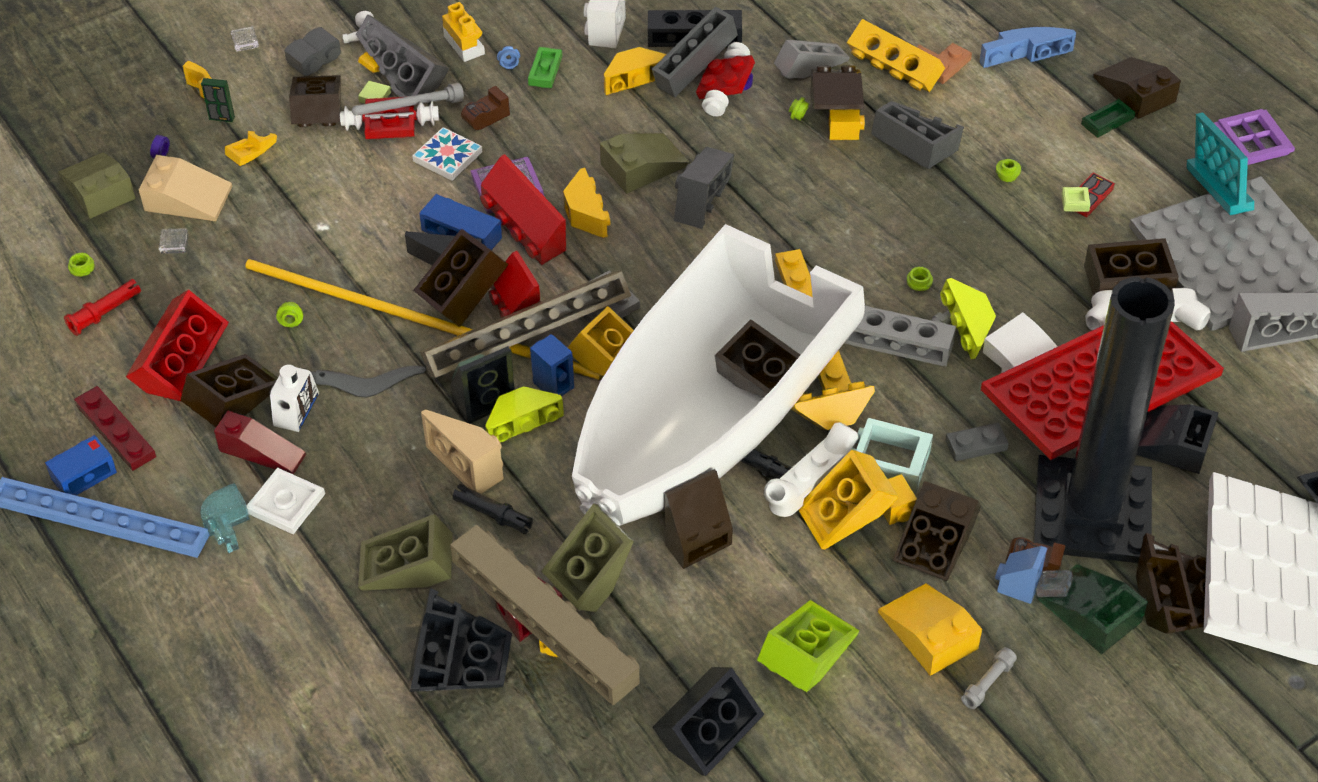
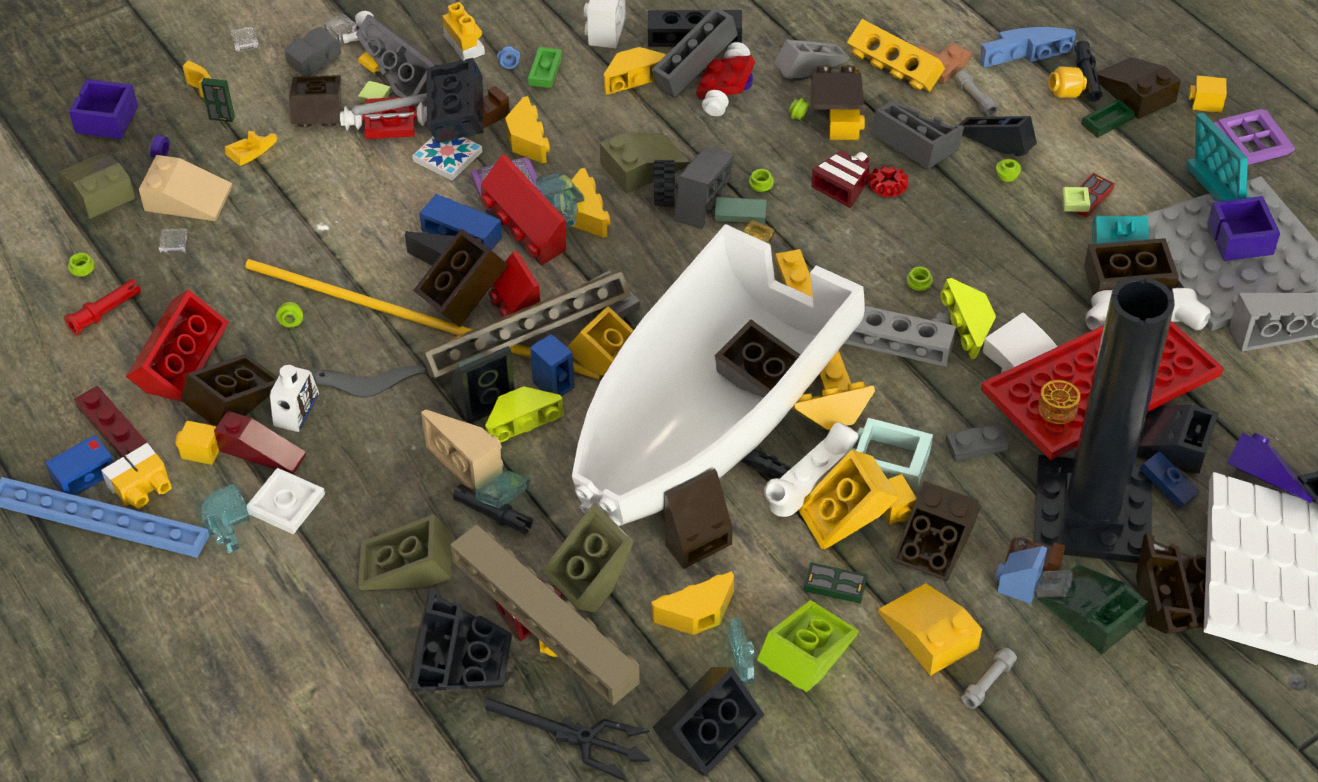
none -> dark purple piece [69,79,138,139]
none -> yellow hips [101,443,172,509]
none -> yellow brick [175,421,219,465]
none -> clear tile [324,13,358,41]
none -> black piece [427,58,484,143]
none -> clear light blue plate [475,470,530,508]
none -> black piece [485,698,650,782]
none -> yellow slope [505,96,550,164]
none -> clear light blue brick [536,173,585,227]
none -> yellow slope [651,571,734,635]
none -> black tyre [654,160,675,206]
none -> sand green tile [715,197,767,224]
none -> clear light blue plate [728,617,755,685]
none -> clear yellow plate [743,220,774,243]
none -> lime plate [749,169,774,192]
none -> tile [804,562,868,604]
none -> dark red torso [811,151,869,208]
none -> red gear [868,165,908,197]
none -> light grey bar [954,70,998,117]
none -> black slope [958,116,1037,156]
none -> clear yellow wheel [1038,380,1080,424]
none -> yellow head [1048,66,1087,99]
none -> black pin [1074,40,1103,102]
none -> teal brick [1092,216,1149,244]
none -> dark blue plate [1139,451,1200,509]
none -> yellow brick [1188,76,1227,113]
none -> dark purple piece [1207,196,1280,261]
none -> dark purple slope [1227,433,1313,503]

